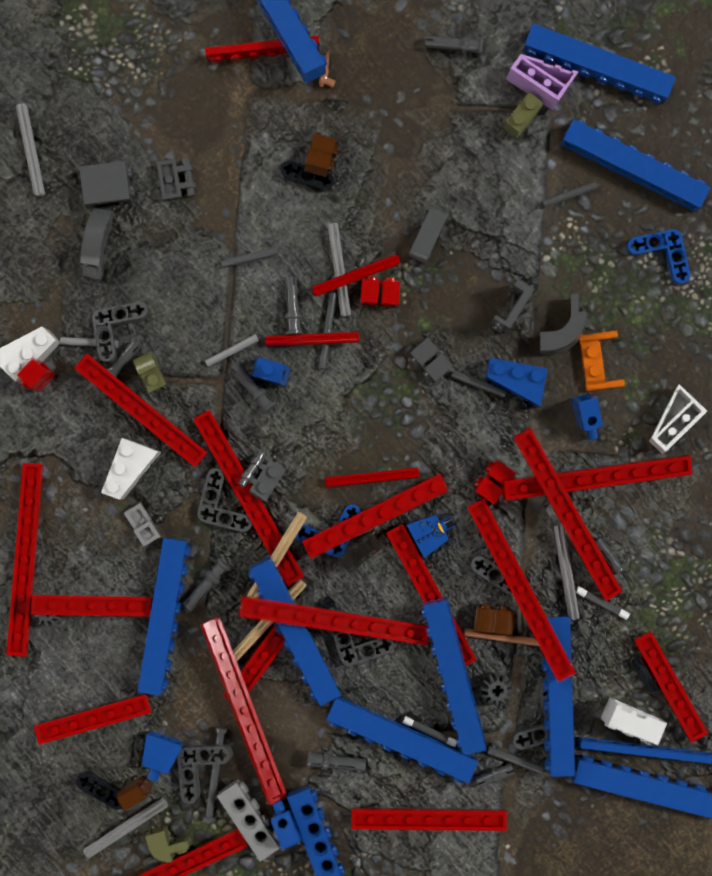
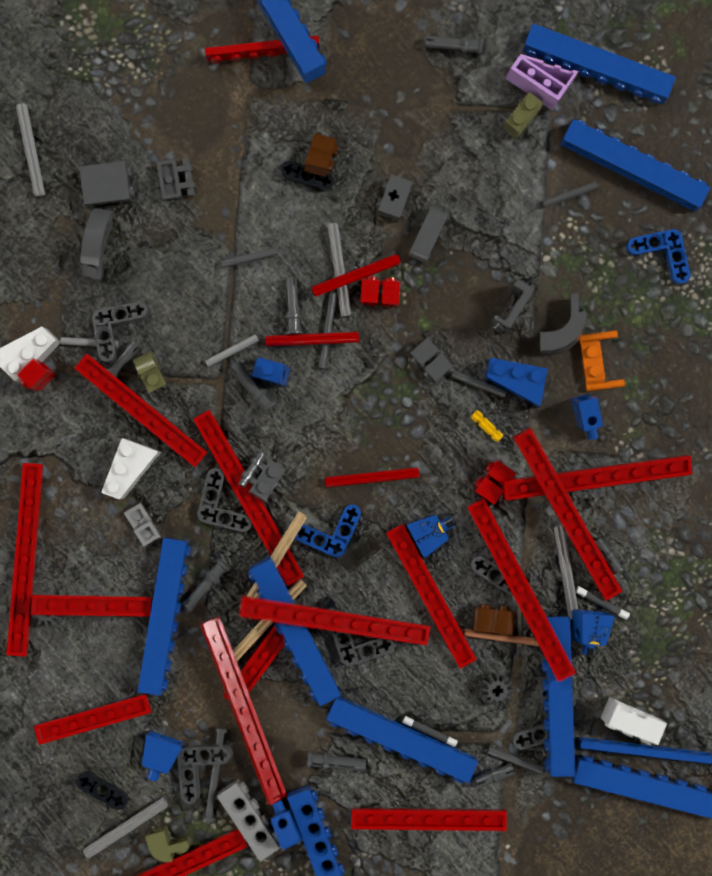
reddish brown brick [117,776,152,811] -> none
red plate [302,473,448,559] -> none
nougat bar [319,52,335,88] -> none
blue brick [421,597,487,755] -> none
black axle [632,656,659,693] -> none
red plate [633,631,708,743] -> none
white wedge [649,385,707,455] -> none
none -> dark grey brick [376,174,413,221]
none -> yellow axle [471,410,503,442]
none -> blue torso [573,609,615,656]

